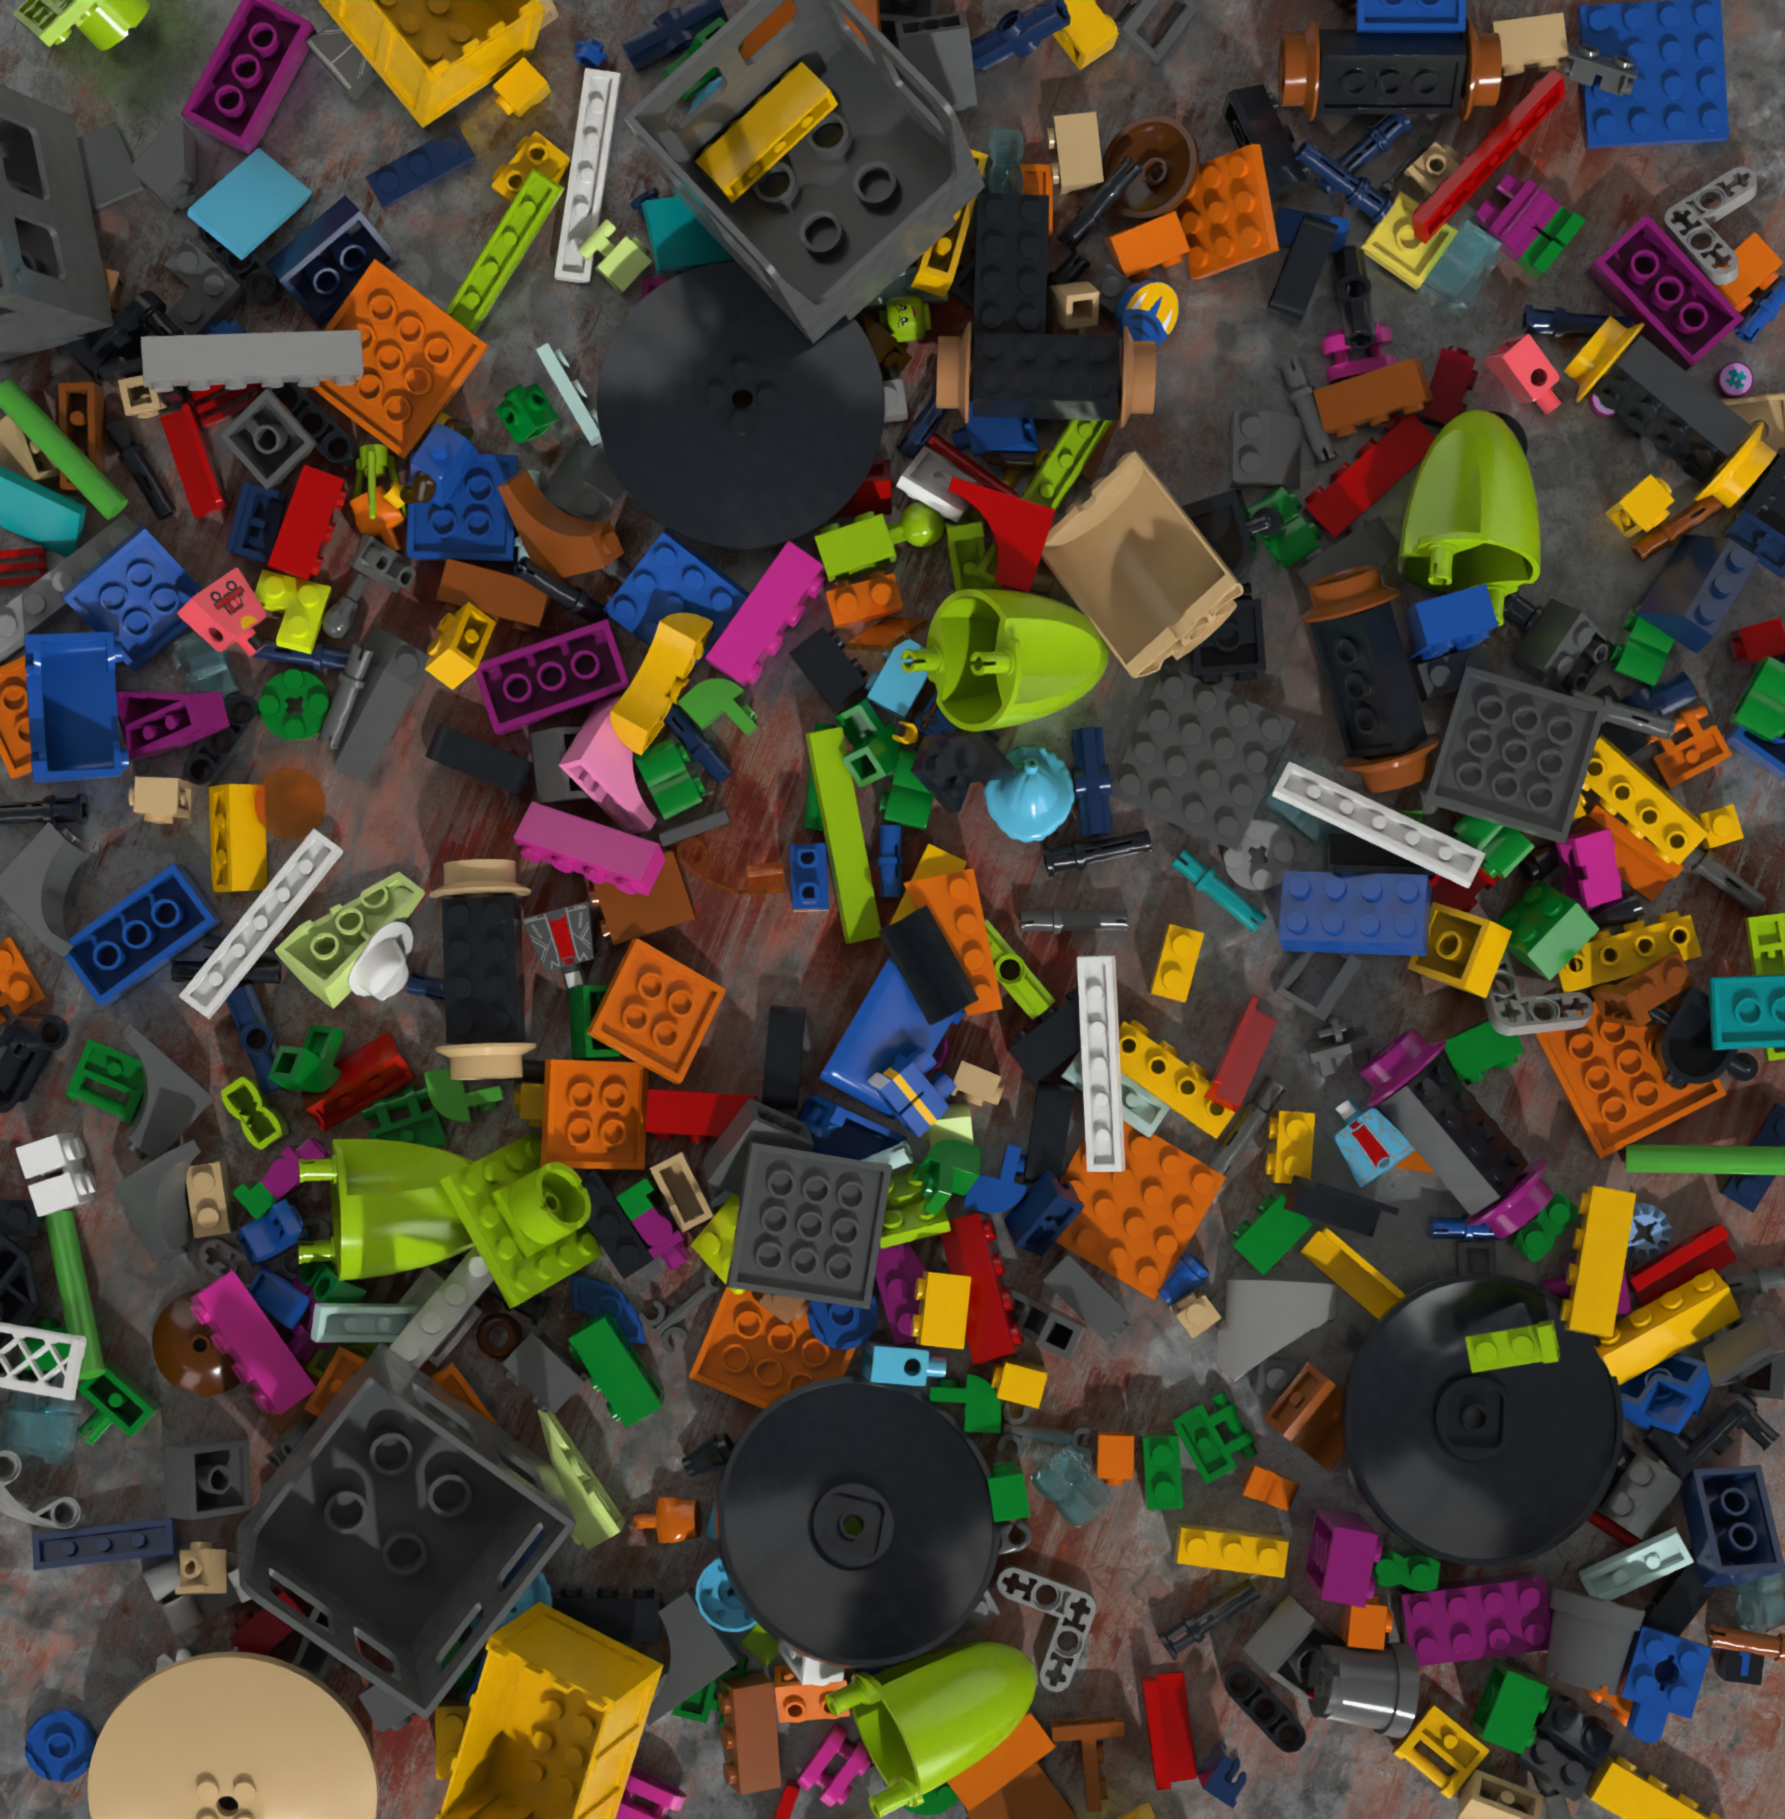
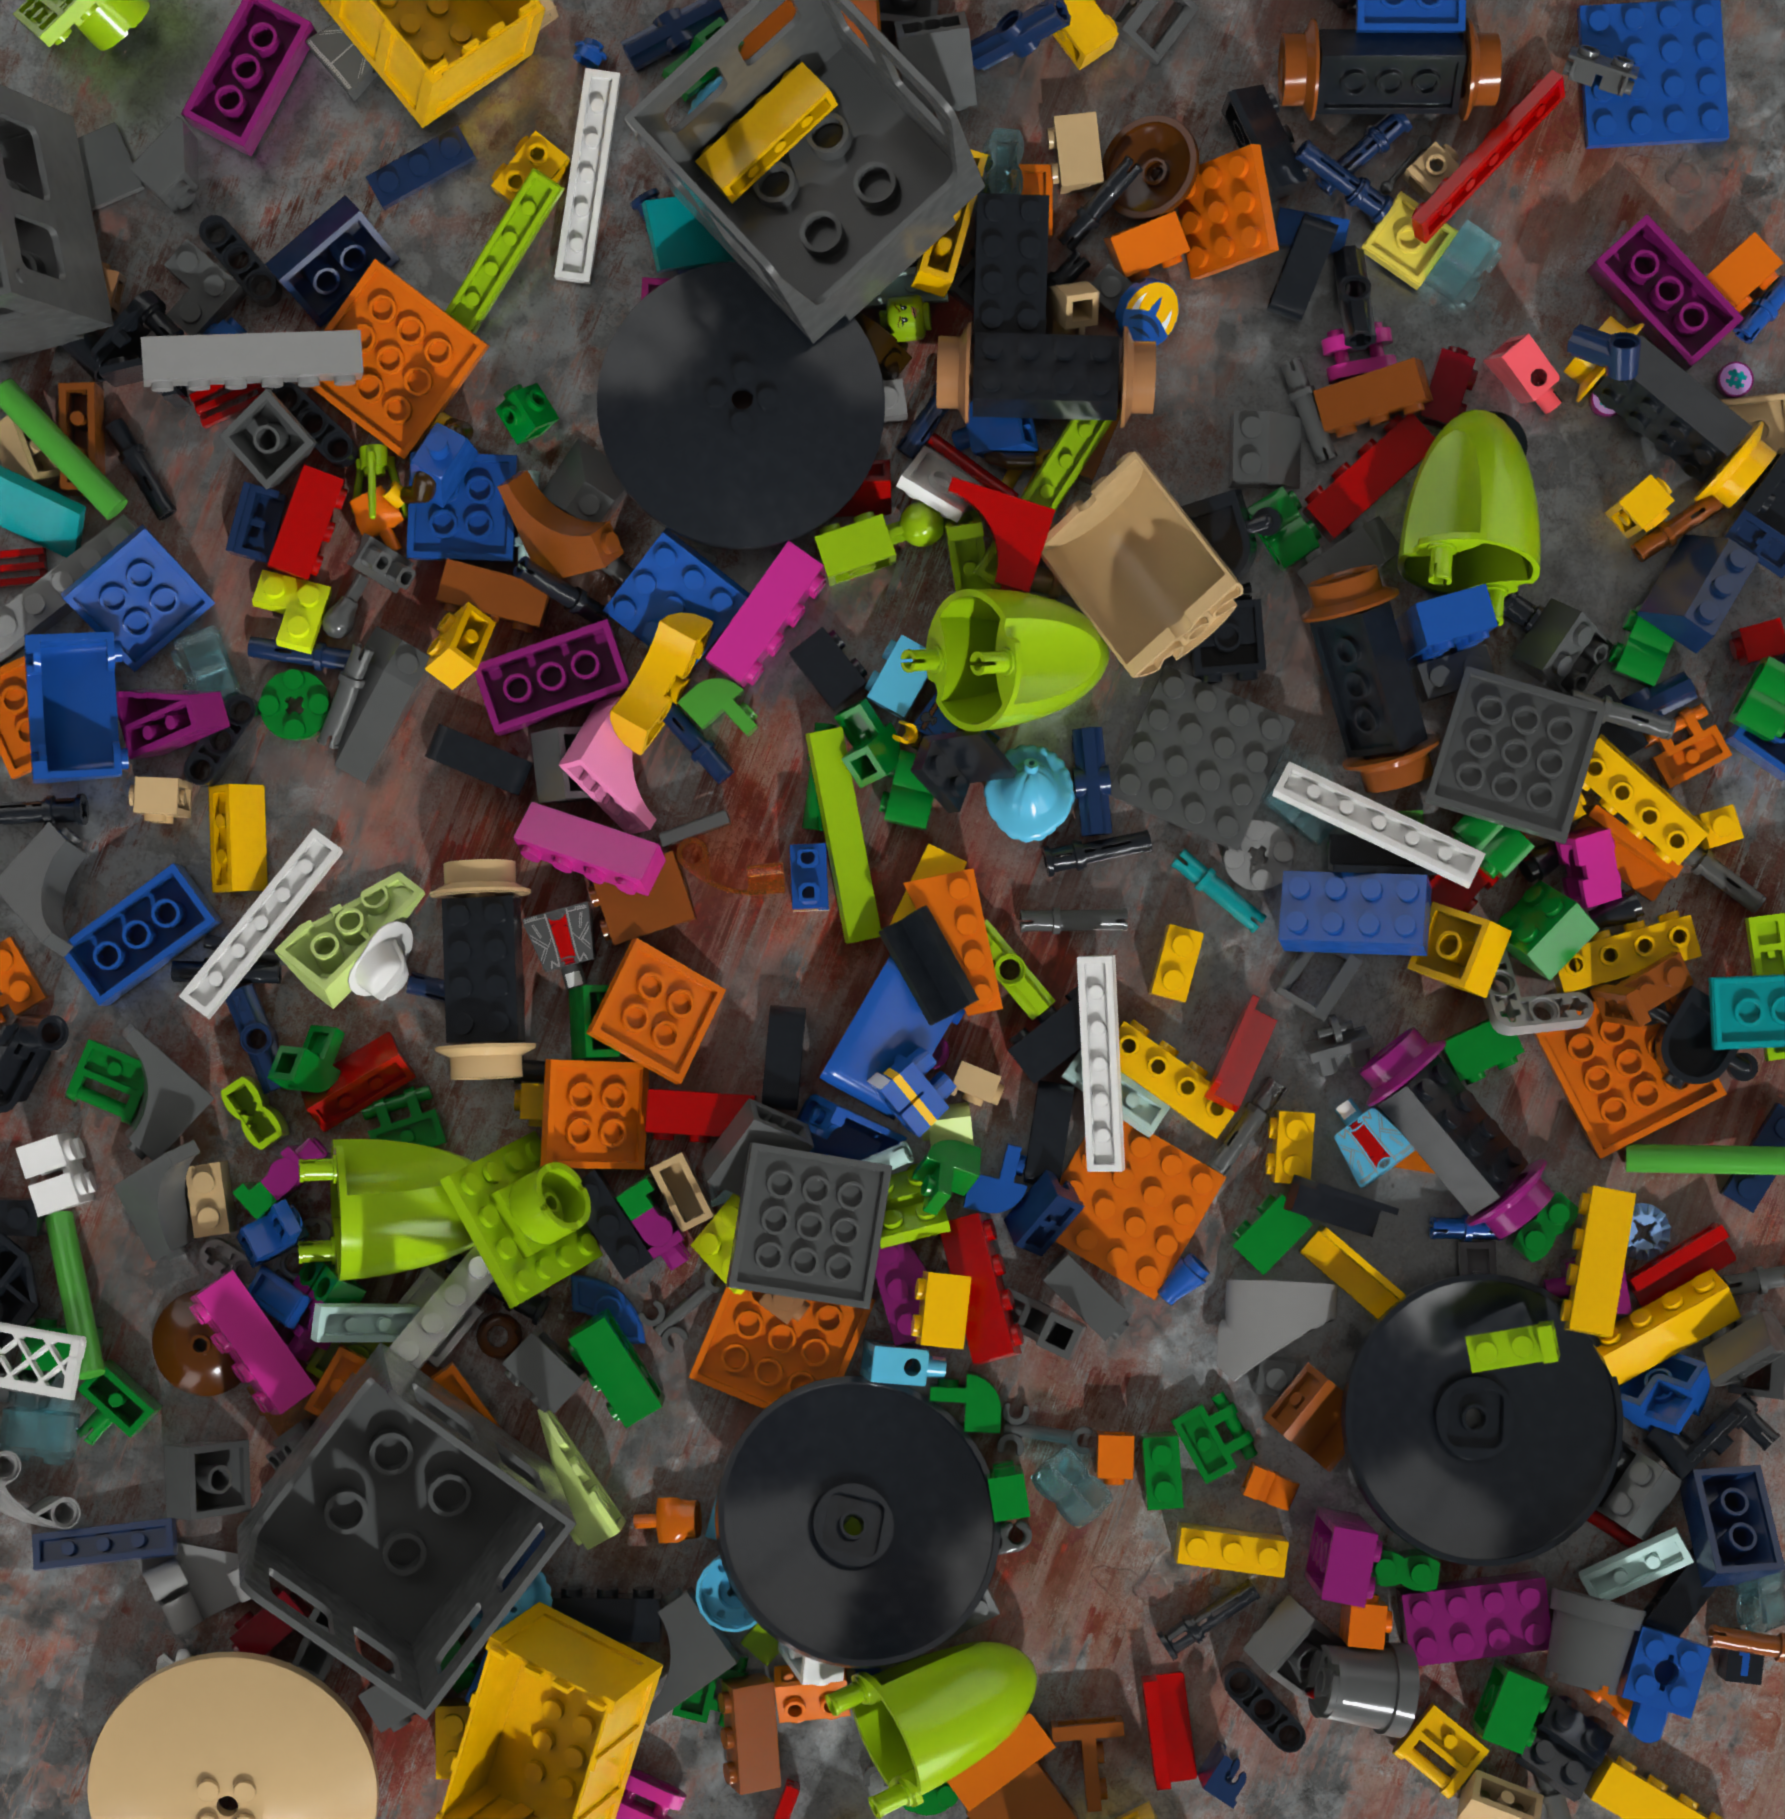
blue tile [25,1709,97,1782] -> none
tan brick [118,375,168,418] -> none
red panel [160,402,230,519] -> none
tan brick [175,1542,227,1595] -> none
coral torso [177,567,266,658] -> none
medium azure tile [187,147,313,260] -> none
clear orange tile [254,768,326,839] -> none
bright green brick [424,1067,507,1122] -> none
yellow brick [493,57,551,120] -> none
light aqua plate [536,343,602,447] -> none
yellowish green brick [577,219,652,293] -> none
green brick [633,738,706,821] -> none
black cone [682,1433,734,1477] -> none
dark pink brick [795,1723,872,1808] -> none
blue tile [807,1294,879,1350] -> none
orange brick [825,570,904,631] -> none
clear orange piece [846,617,929,652] -> none
blue pin [877,825,905,897] -> none
yellow brick [990,1357,1048,1409] -> none
light grey beam [996,1565,1096,1692] -> none
tan brick [1169,1288,1222,1339] -> none
magenta hips [1473,173,1586,280] -> none
tan brick [1487,13,1569,76] -> none
dark blue pin [1521,304,1633,339] -> none
light grey beam [1664,167,1757,285] -> none
none -> dark blue piece [1567,324,1641,381]

